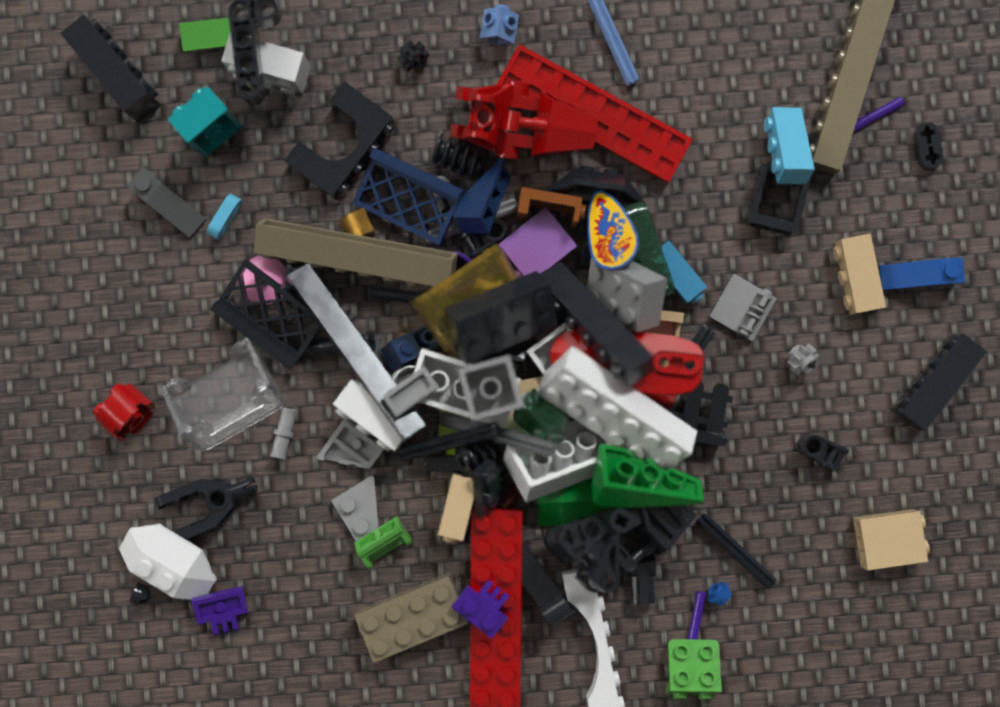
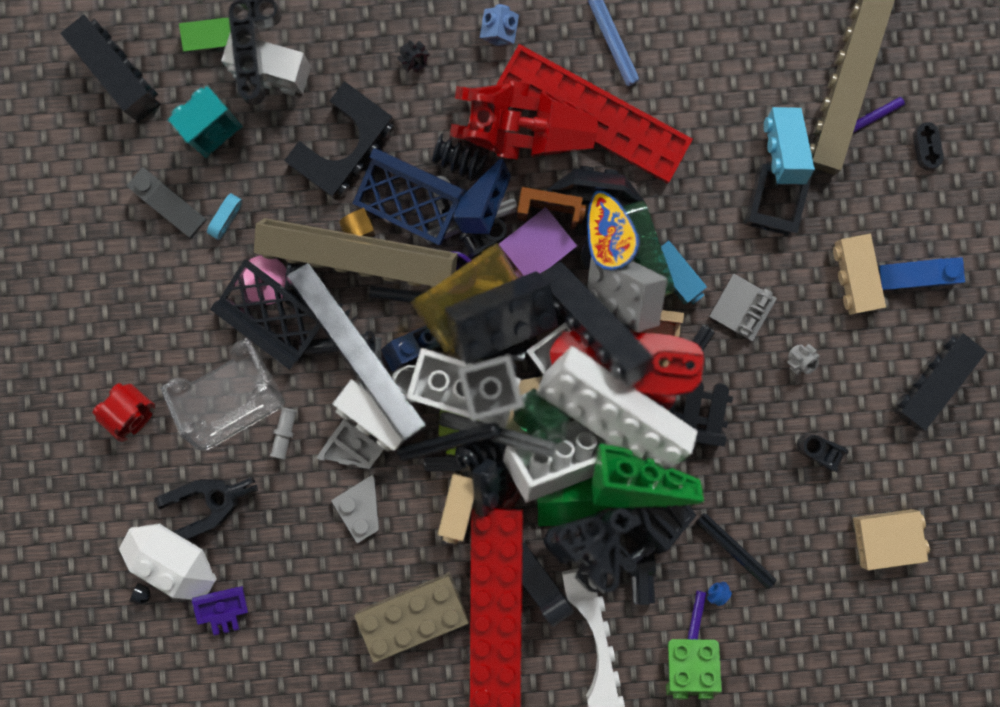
bright green hinge [354,516,412,569] -> none
light grey tile [382,366,439,418] -> none
dark purple hinge [452,580,509,638] -> none

